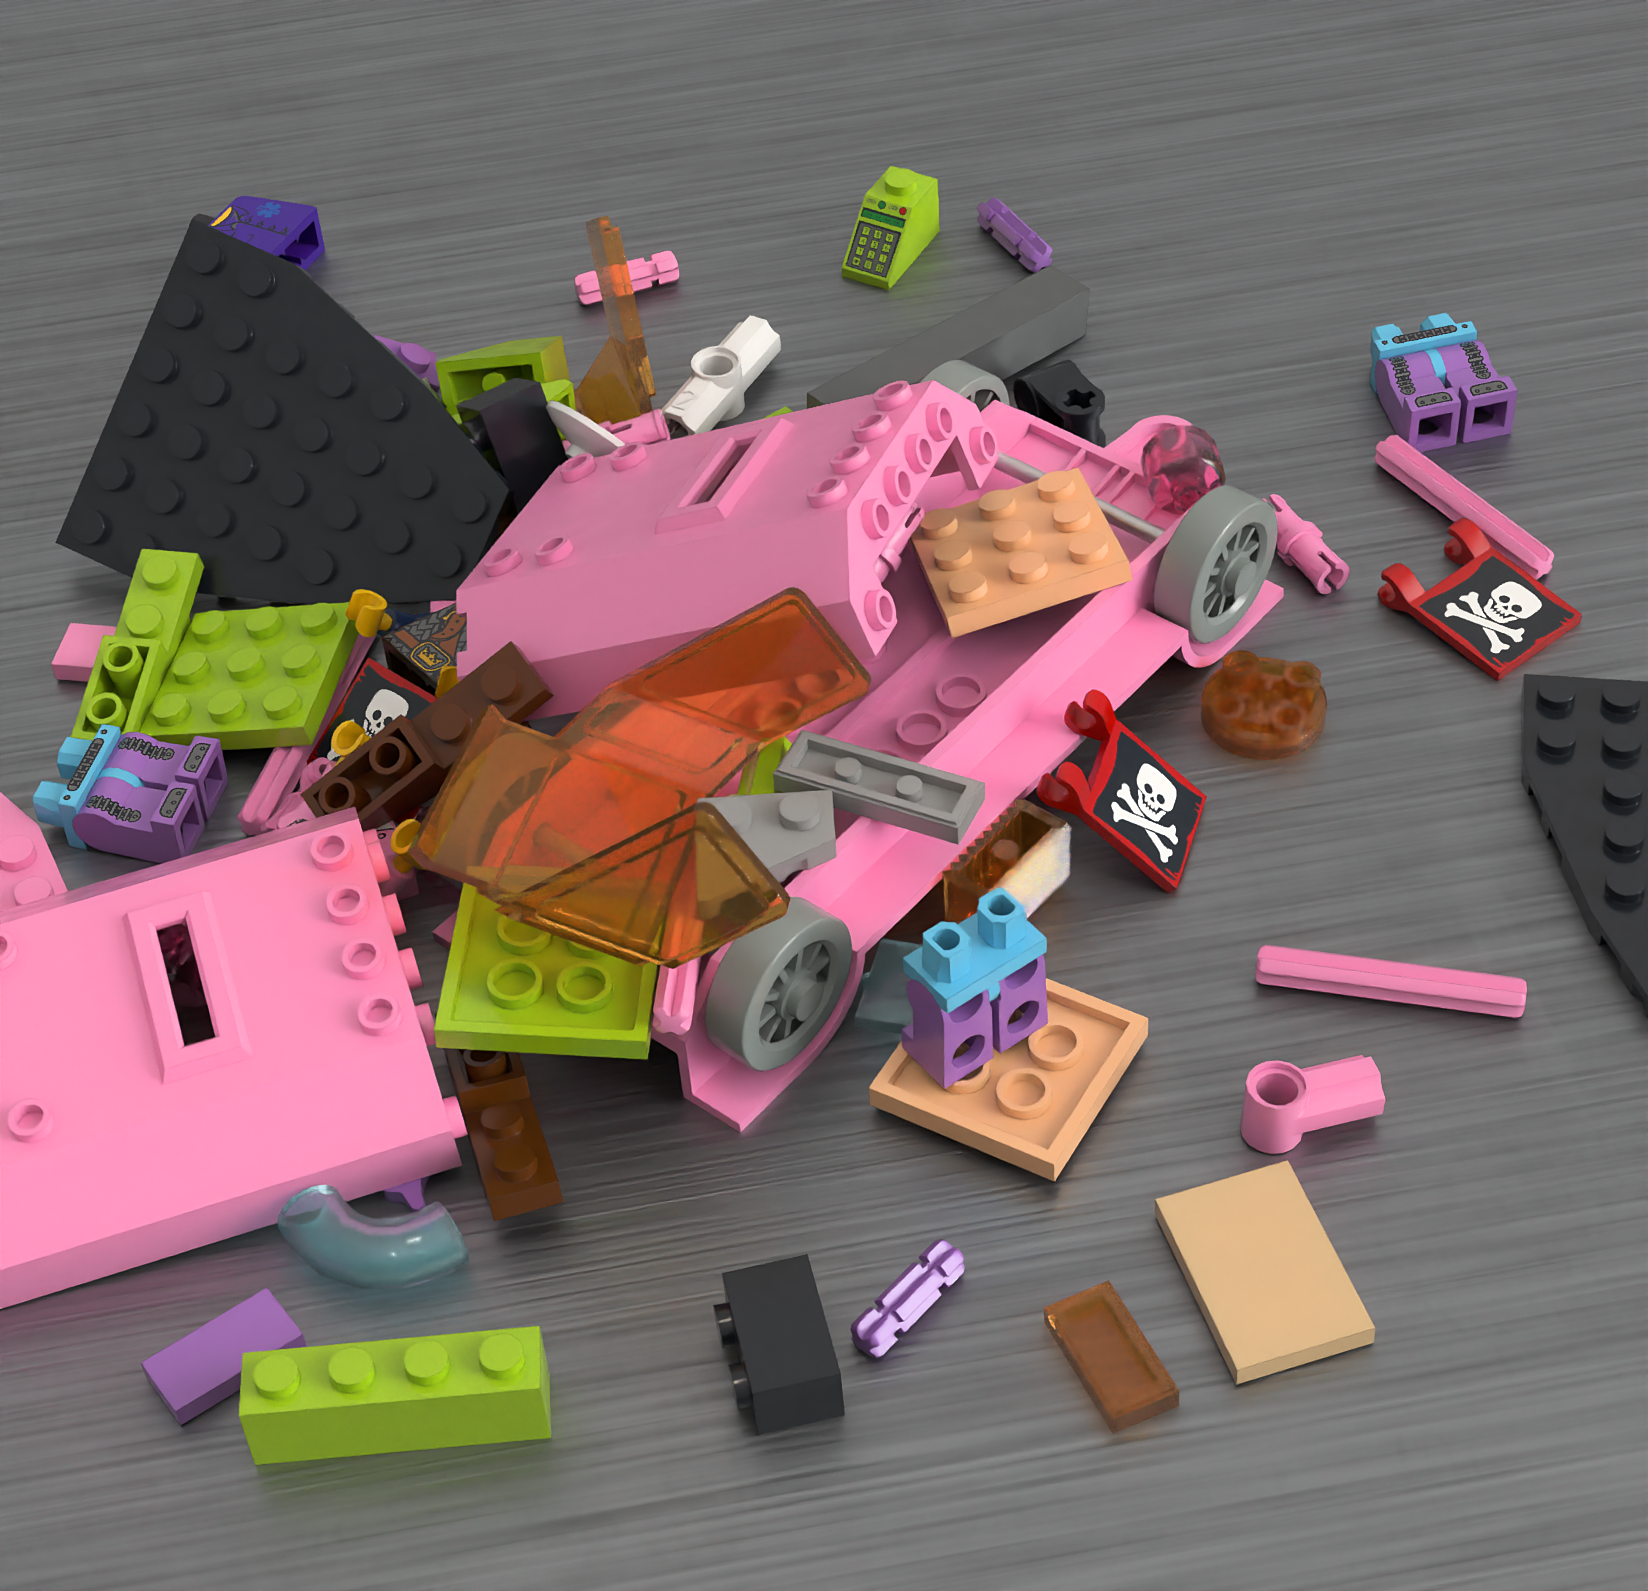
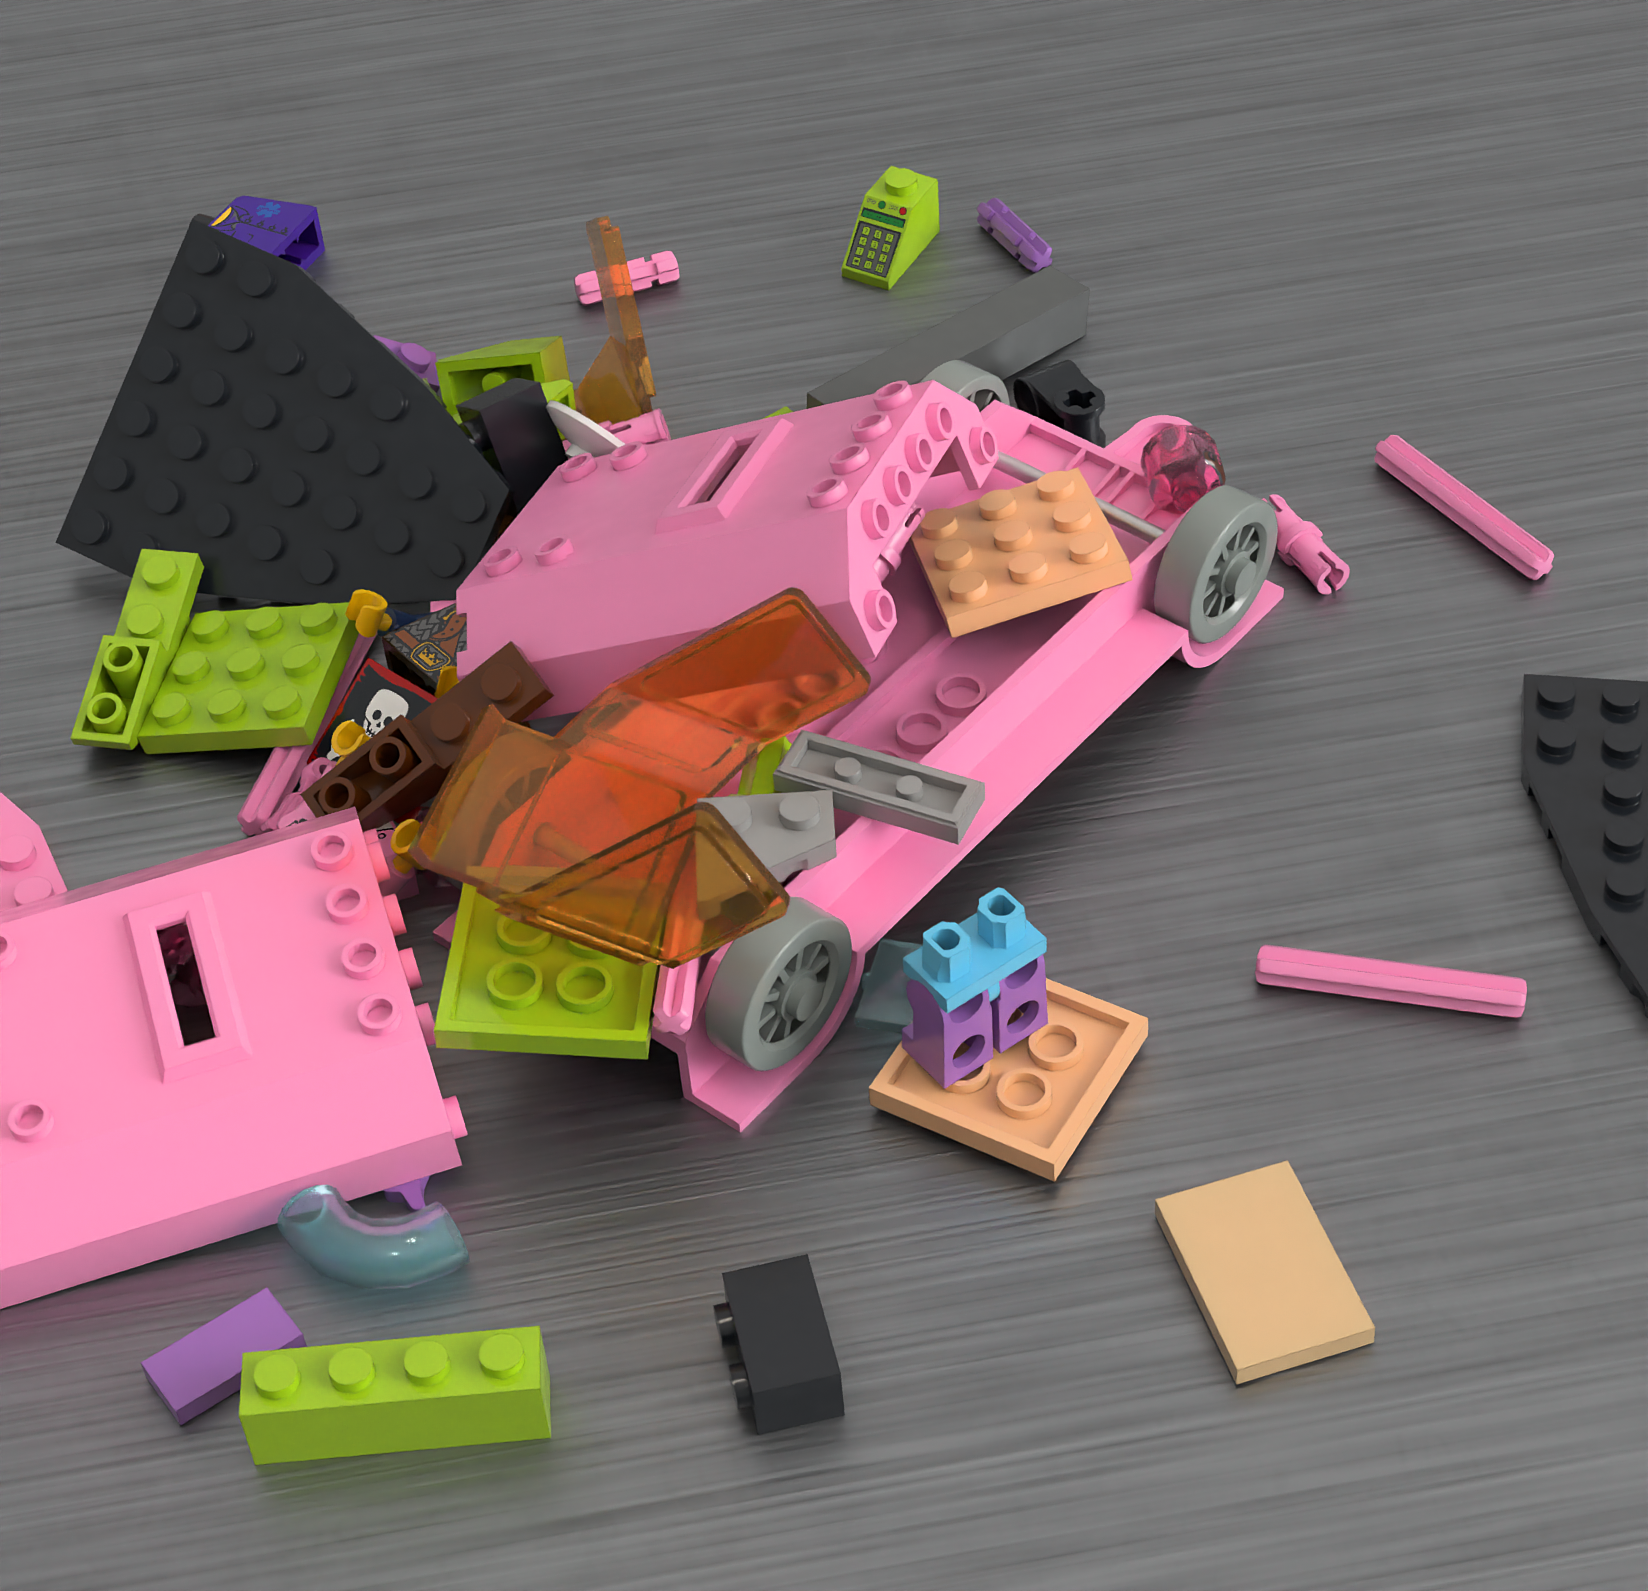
medium lavender hips [33,724,229,864] -> none
bright pink tile [51,623,117,682] -> none
reddish brown slope [434,1014,563,1221] -> none
white piece [661,315,781,440] -> none
axle [850,1239,965,1358] -> none
clear orange brick [942,799,1072,924] -> none
flag [1037,689,1207,893] -> none
clear orange tile [1044,1280,1180,1434] -> none
clear orange tile [1201,650,1327,760] -> none
bright pink piece [1240,1055,1385,1154] -> none
medium lavender hips [1370,313,1518,453] -> none
flag [1377,518,1582,681] -> none

